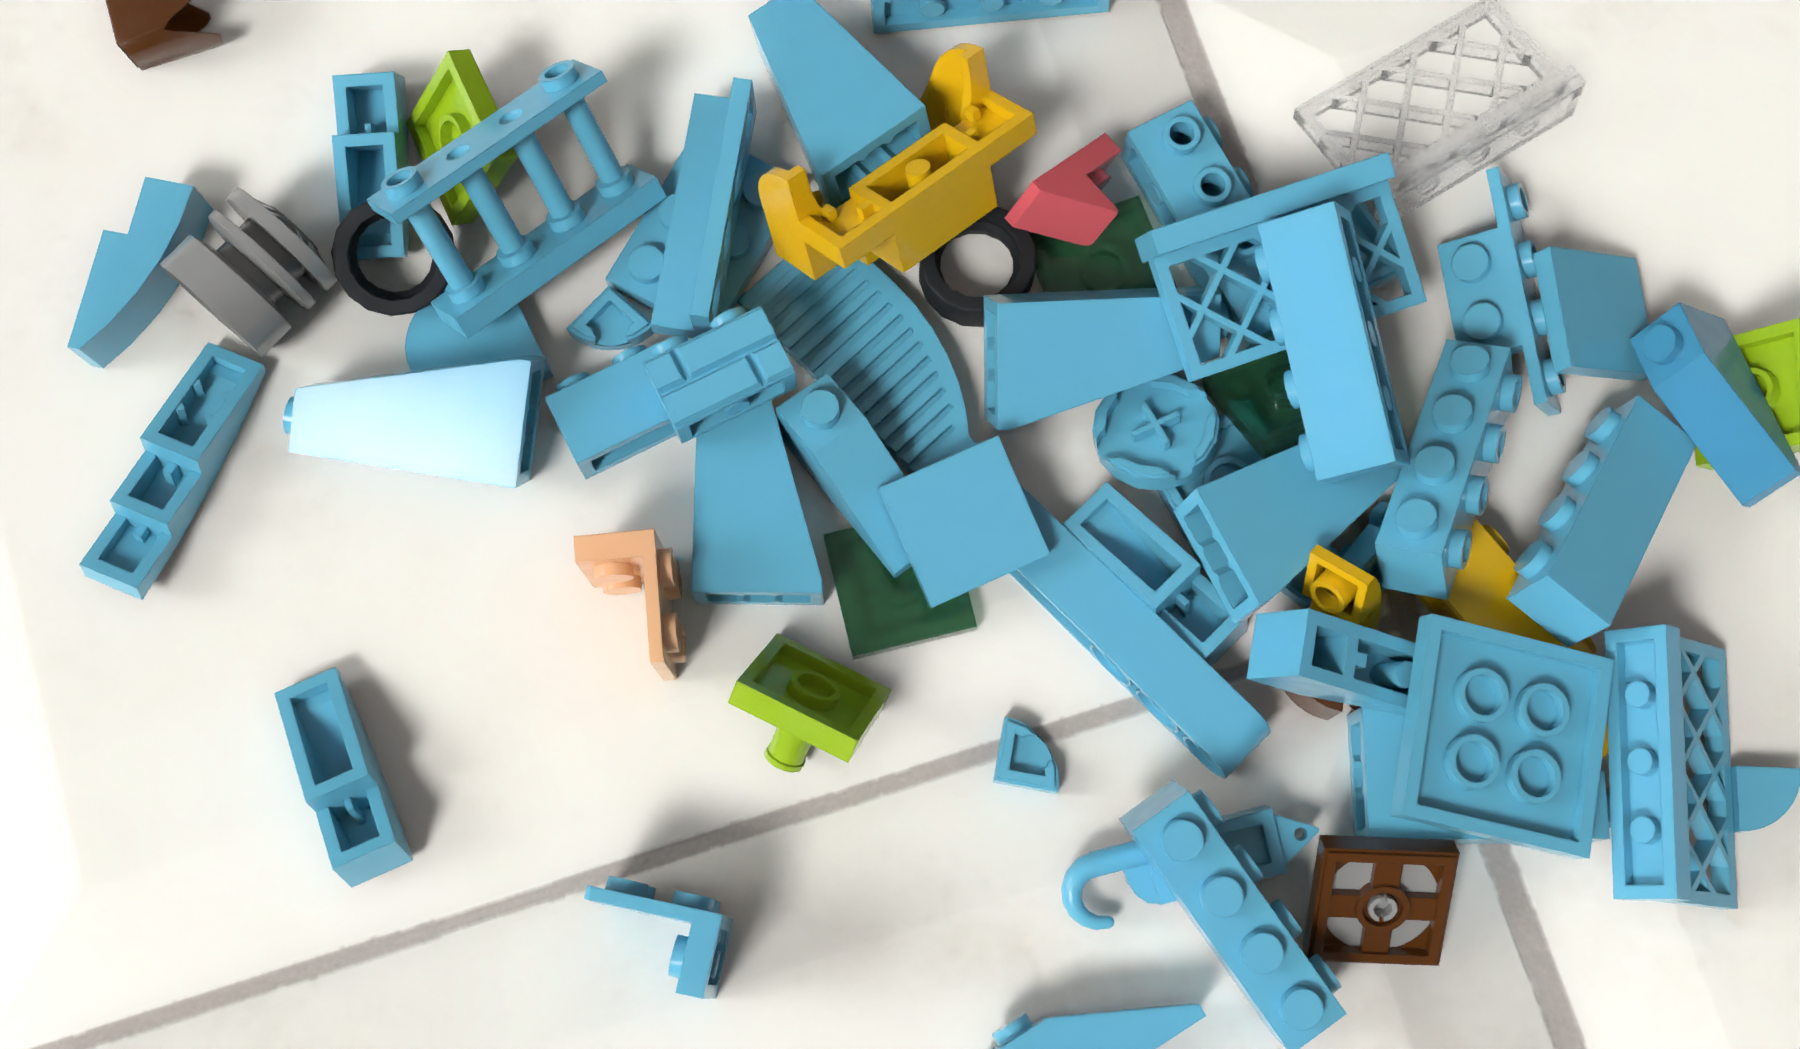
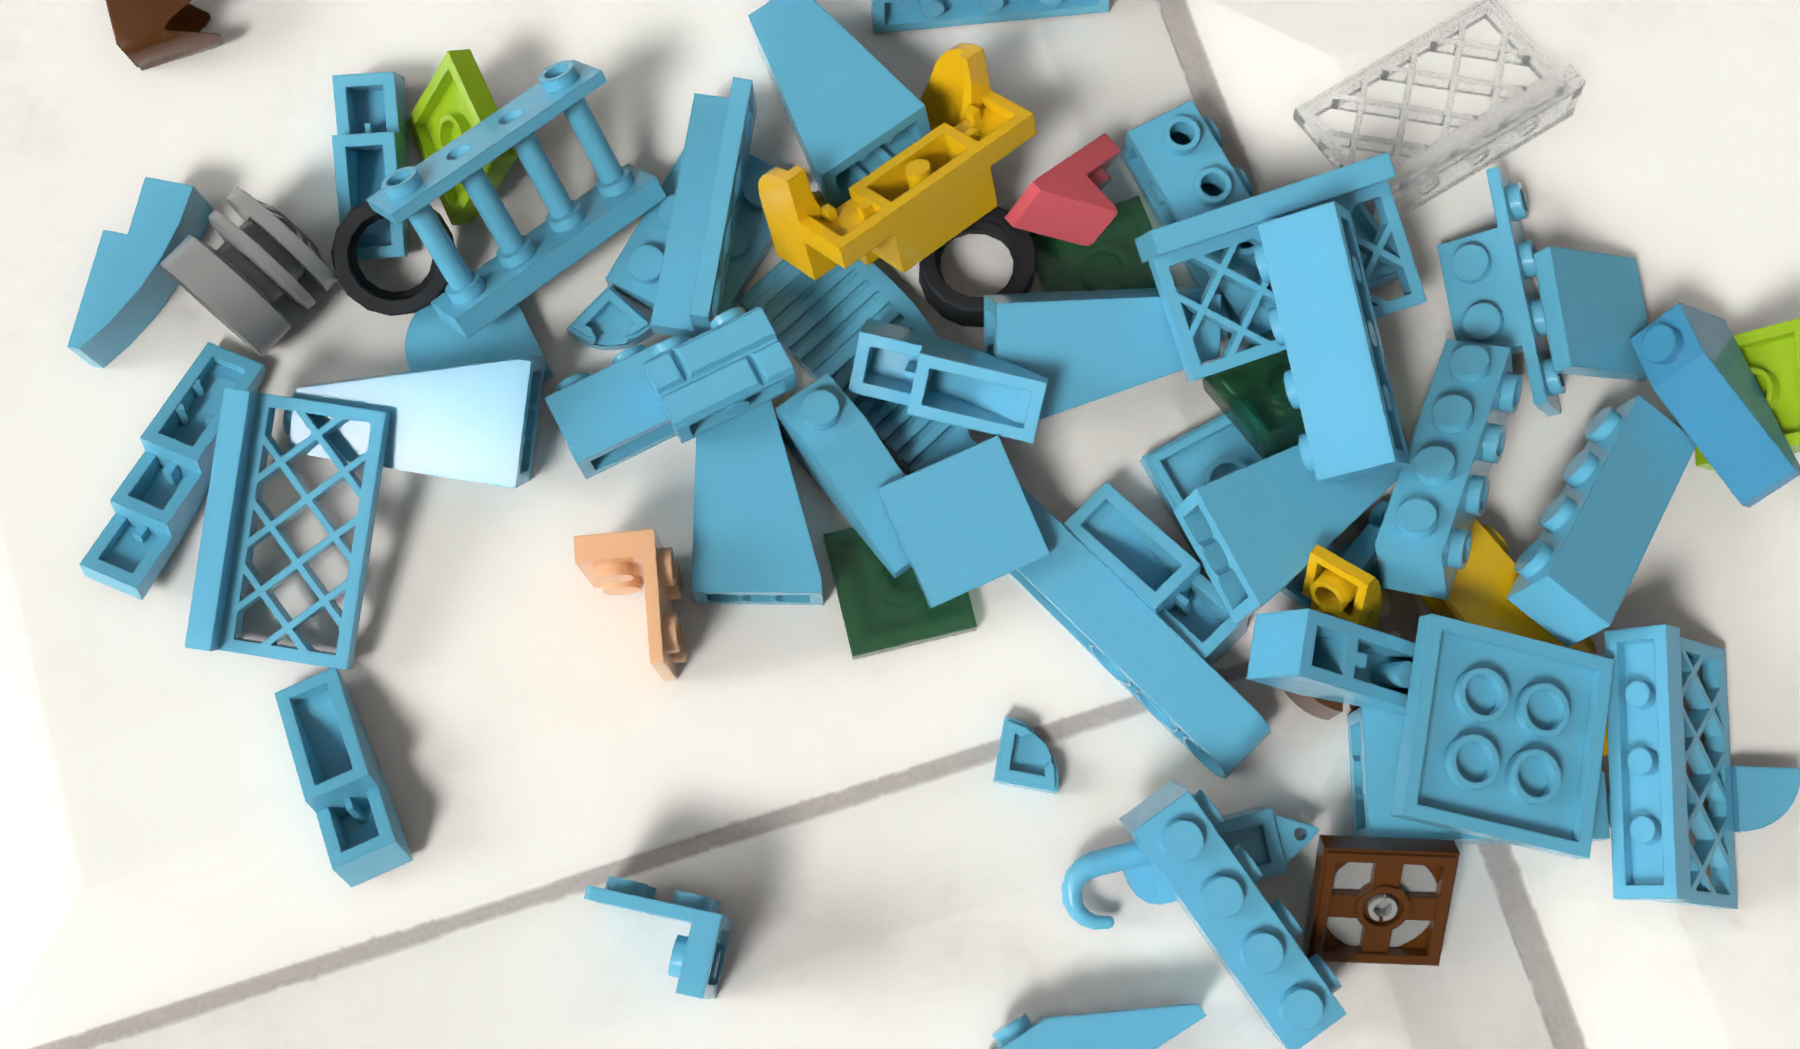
lime tile [727,633,892,773] -> none
medium azure tile [1092,374,1219,490] -> none
none -> medium azure fence [185,387,391,670]
none -> medium azure slope [848,318,1048,444]

